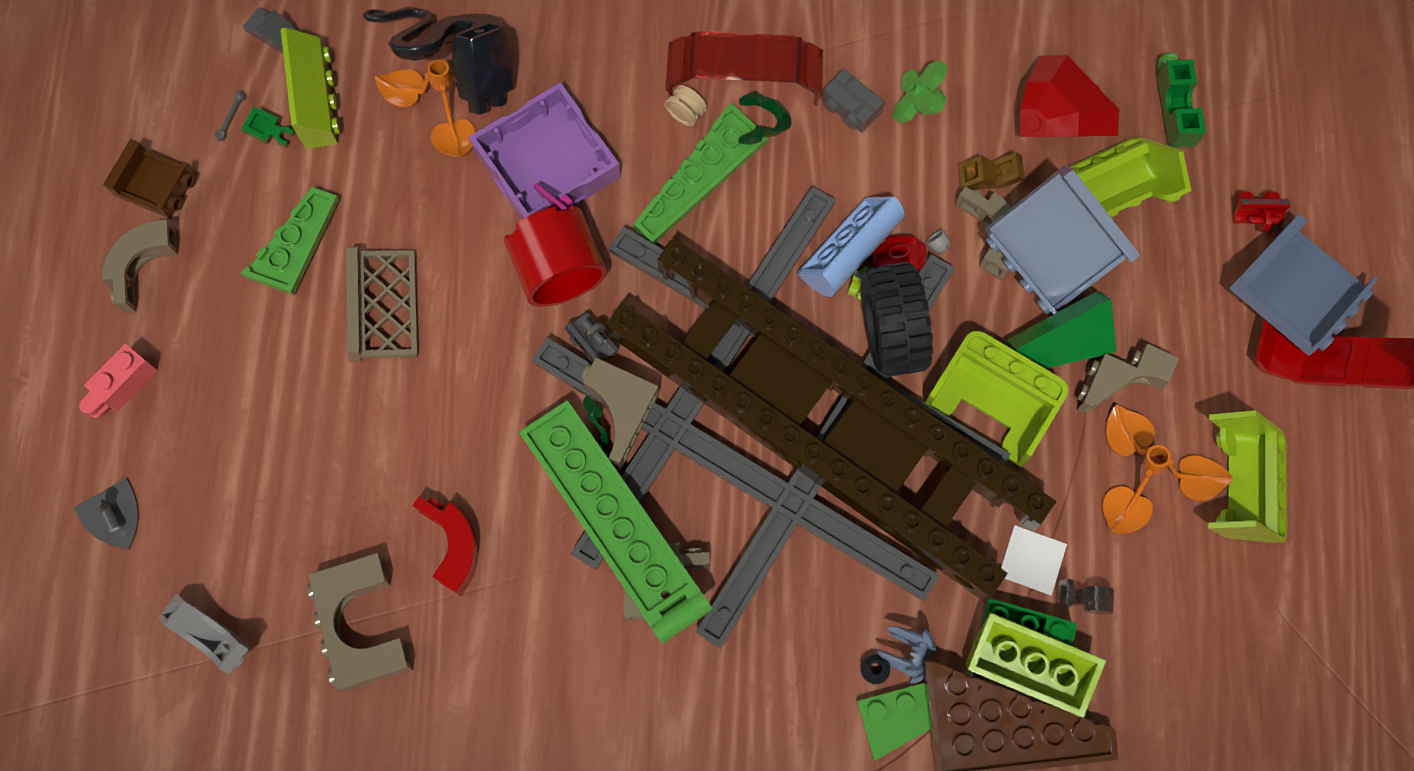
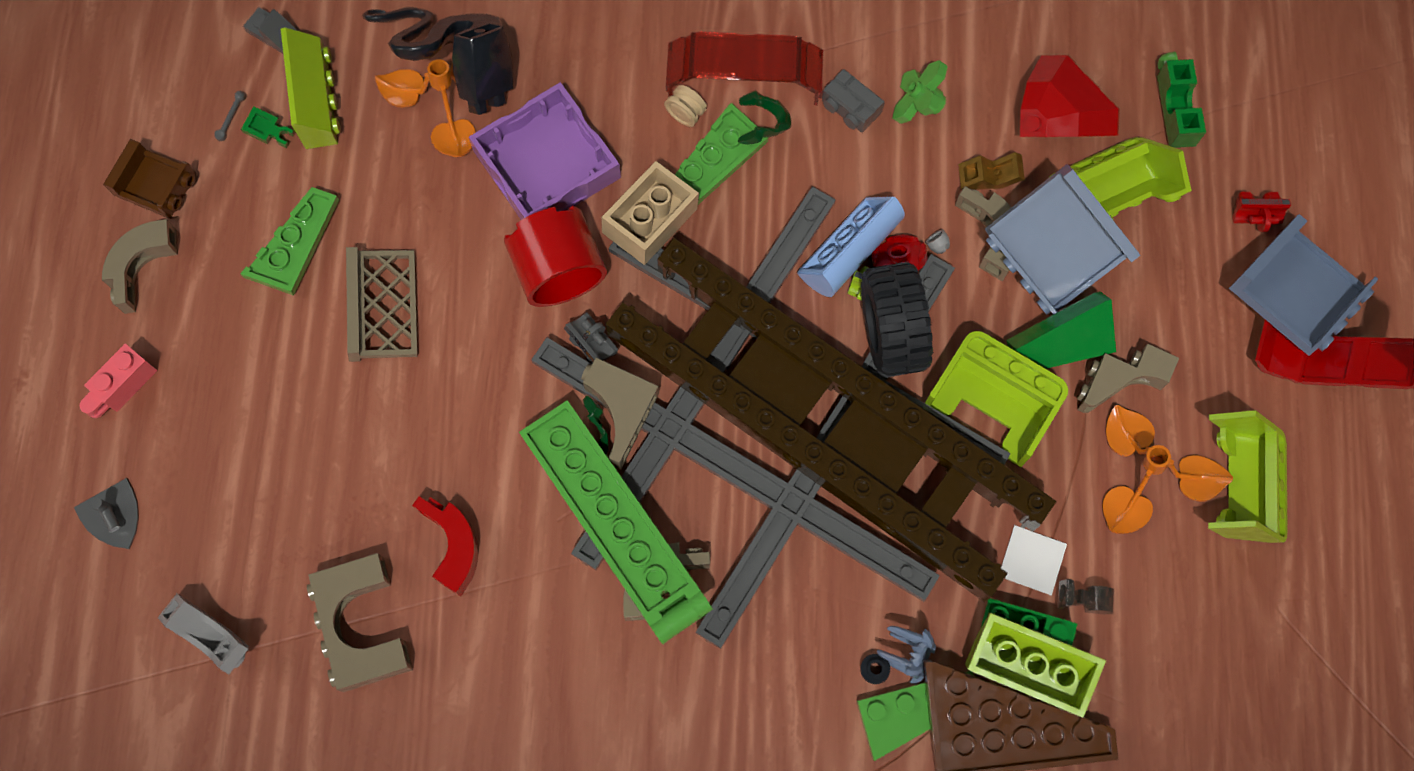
dark pink piece [533,183,573,211] -> none
none -> tan brick [602,161,699,265]

